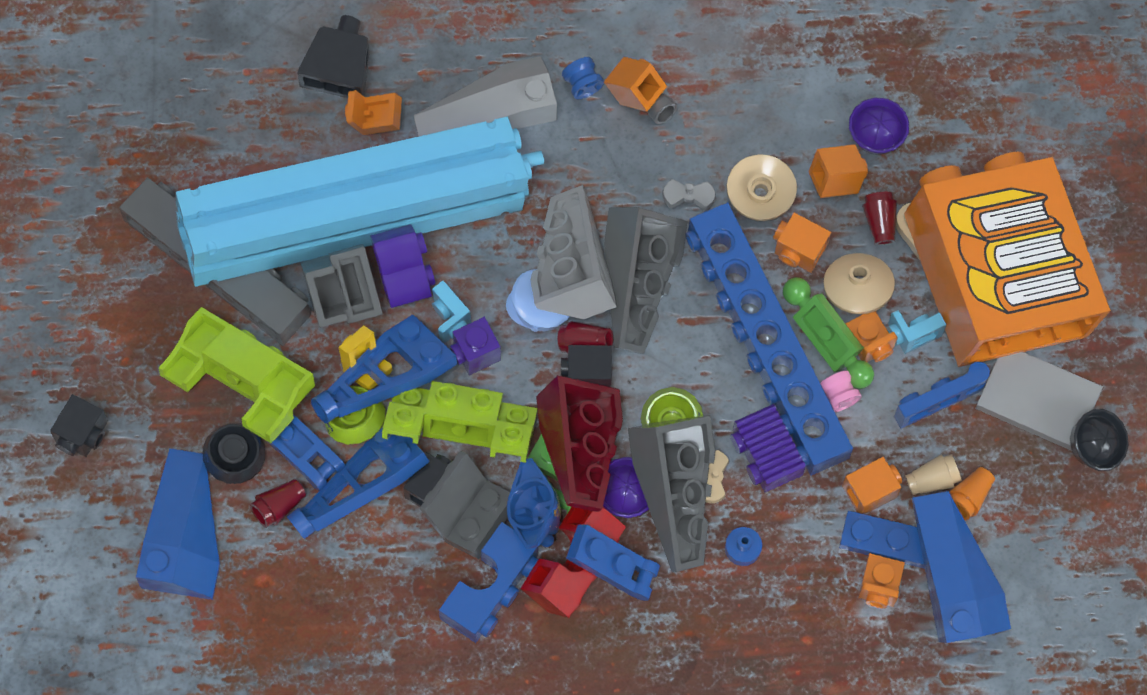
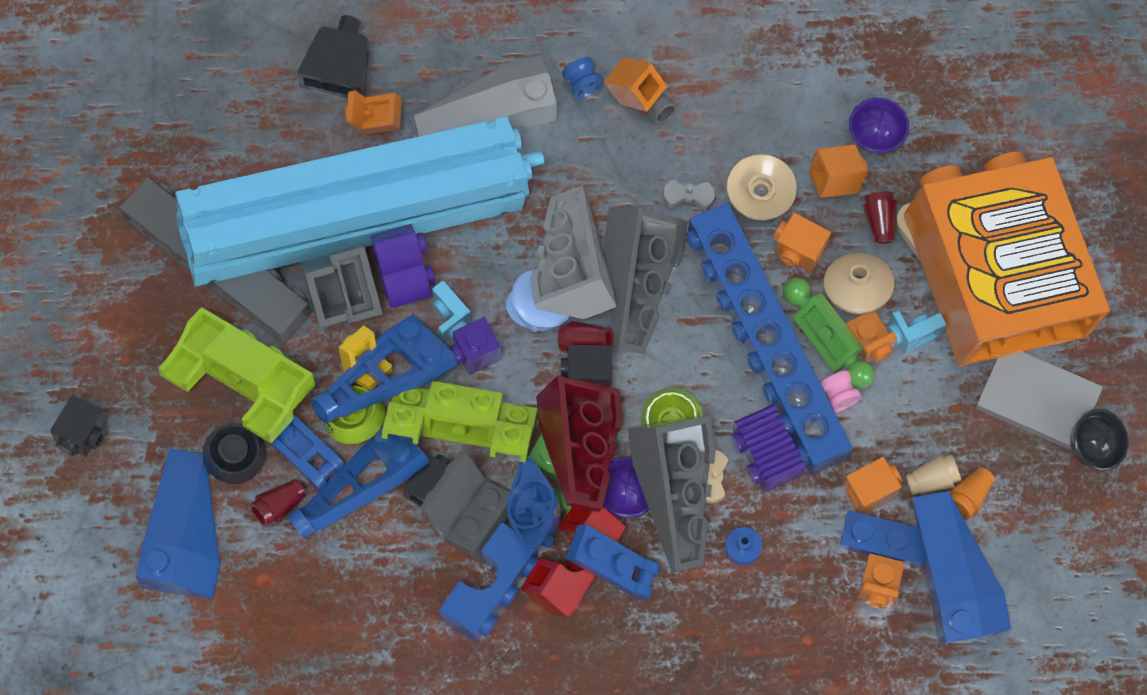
blue plate [894,362,990,429] -> none

